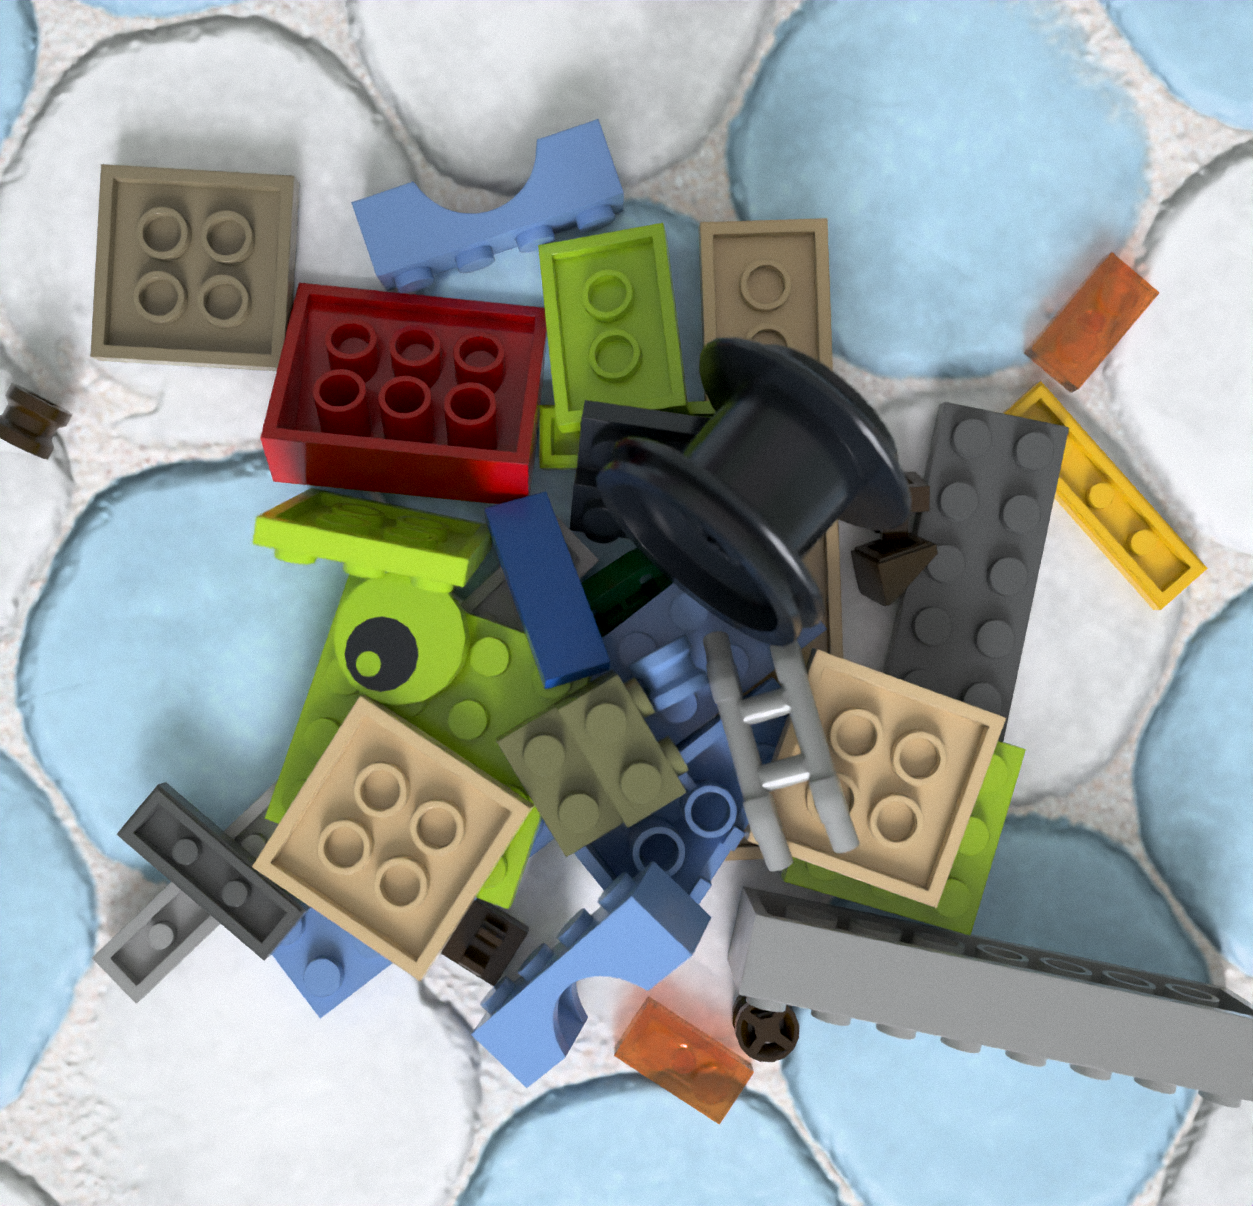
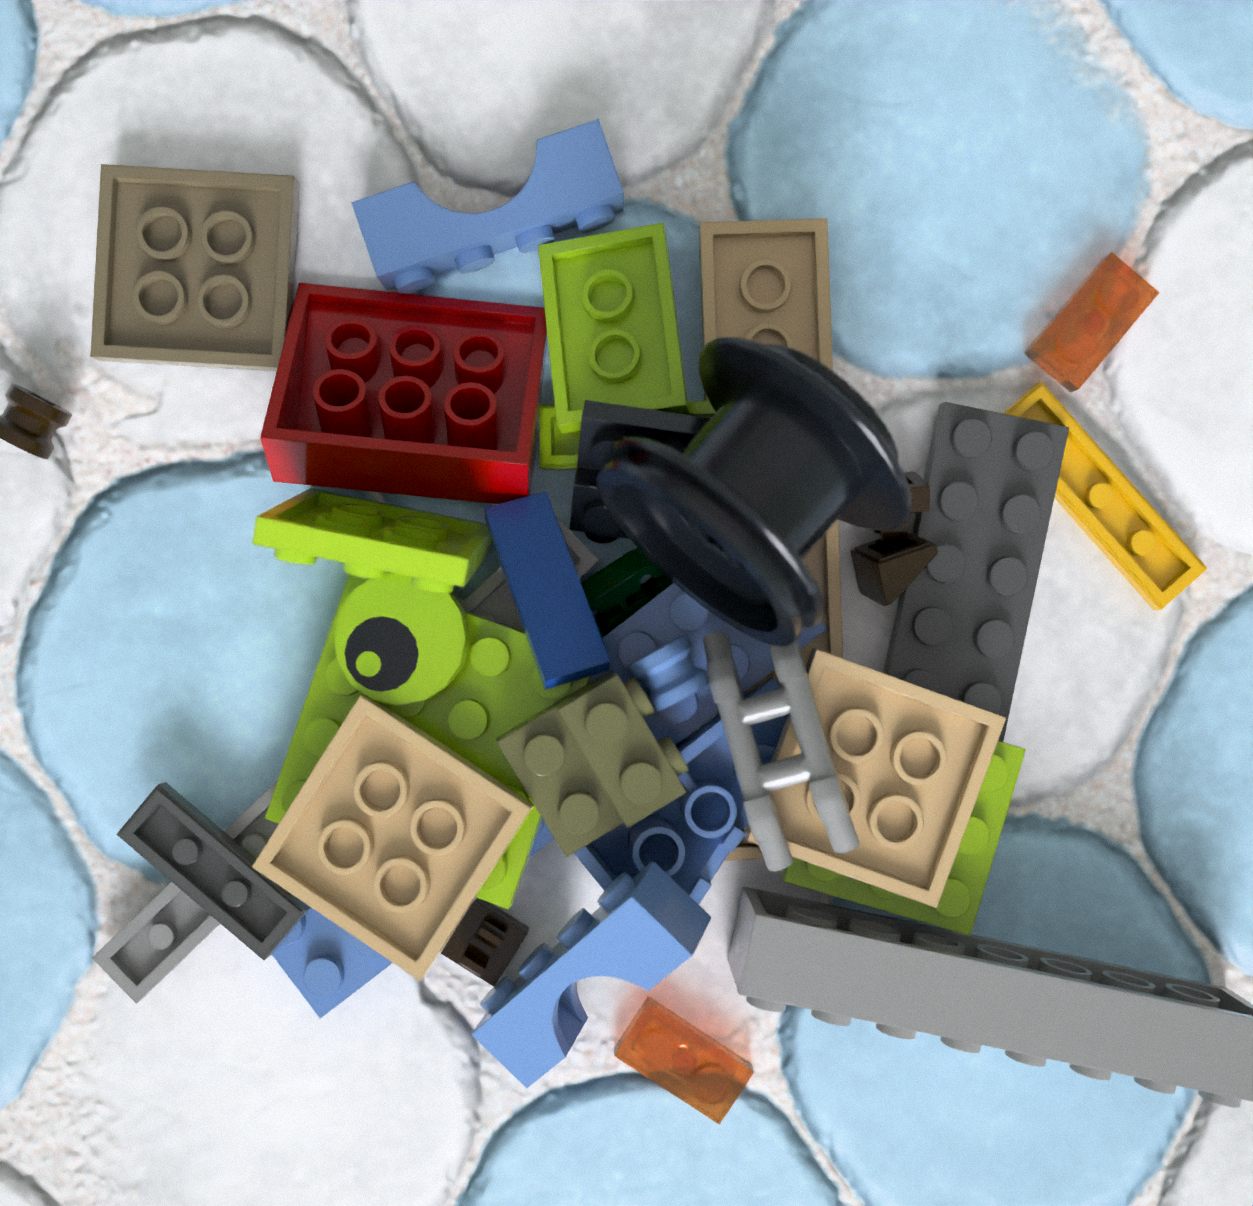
dark brown wheel [732,995,799,1062] -> none

